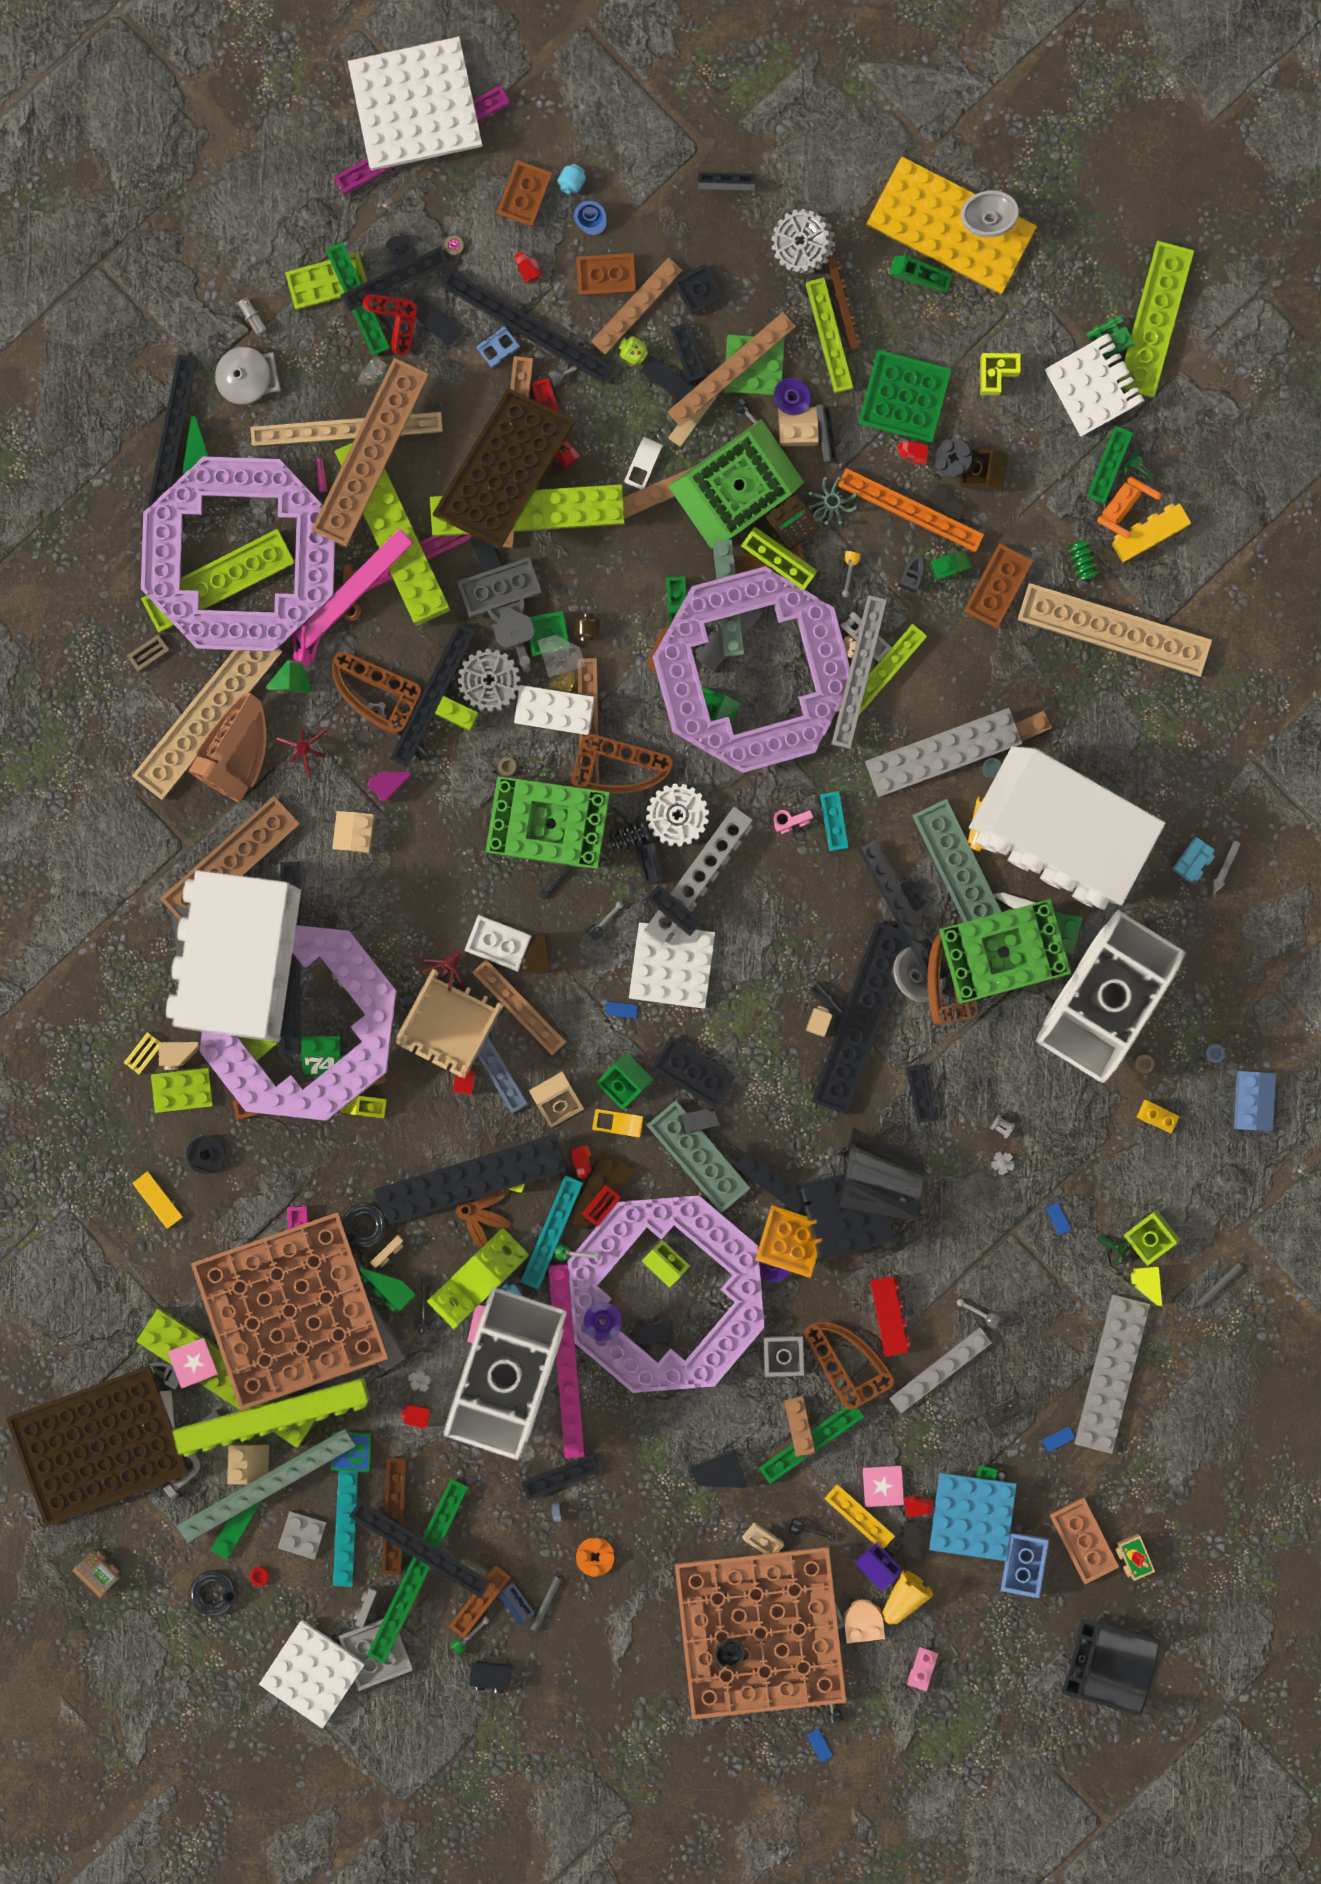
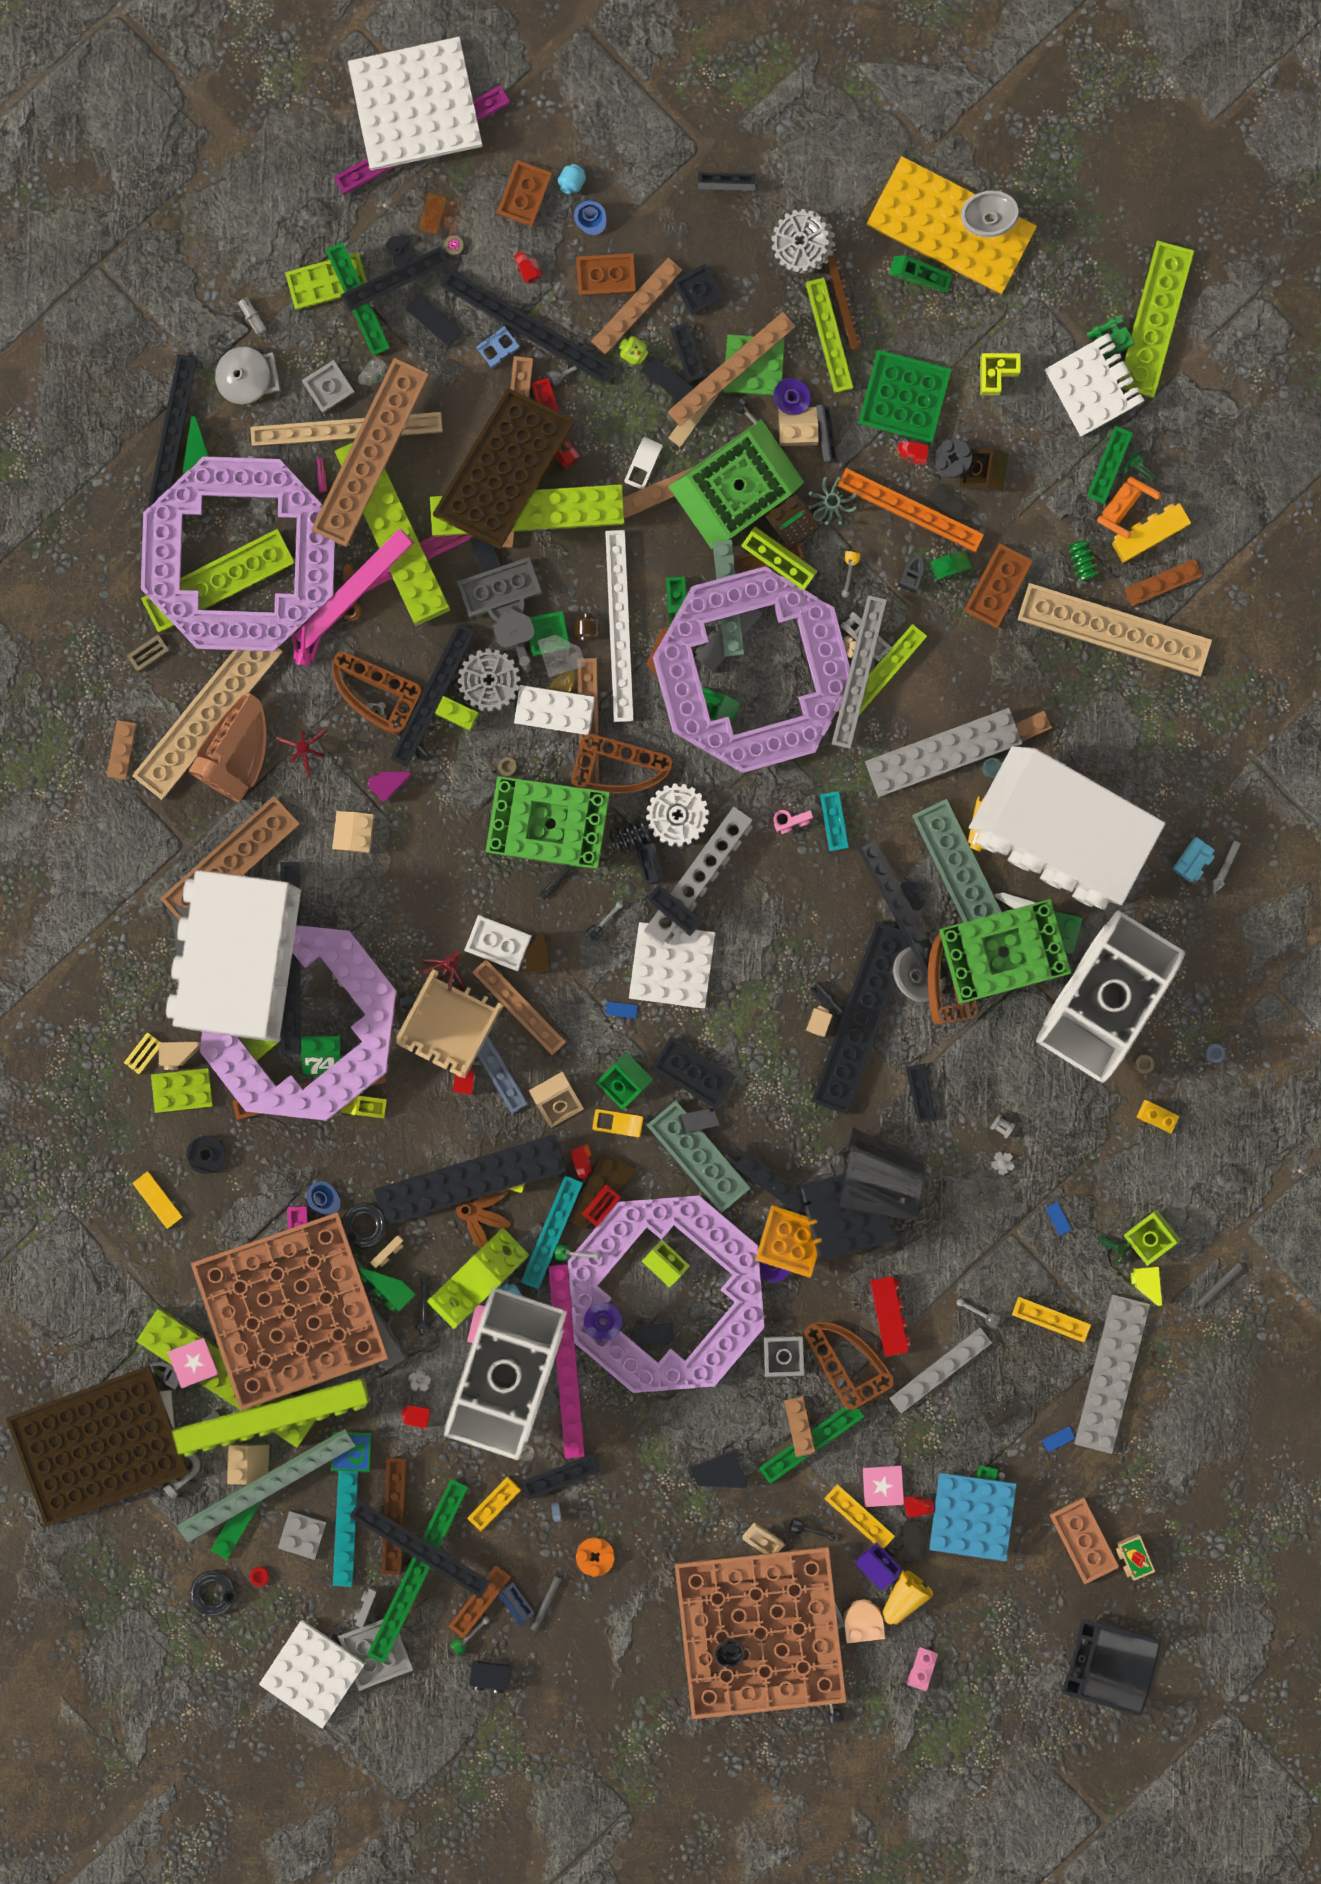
medium nougat slope [72,1550,121,1597] -> none
green slope [266,660,312,692] -> none
red beam [363,294,417,356] -> none
blue window [807,1729,833,1762] -> none
medium blue slope [1001,1533,1050,1598] -> none
medium blue slope [1234,1071,1276,1131] -> none
none -> medium nougat plate [107,720,137,780]
none -> light grey plate [302,360,355,413]
none -> blue piece [307,1181,340,1215]
none -> clear orange plate [418,193,447,236]
none -> yellow tile [467,1476,522,1531]
none -> white plate [606,530,633,722]
none -> yellow plate [1012,1297,1091,1342]
none -> dark orange plate [1124,559,1202,607]

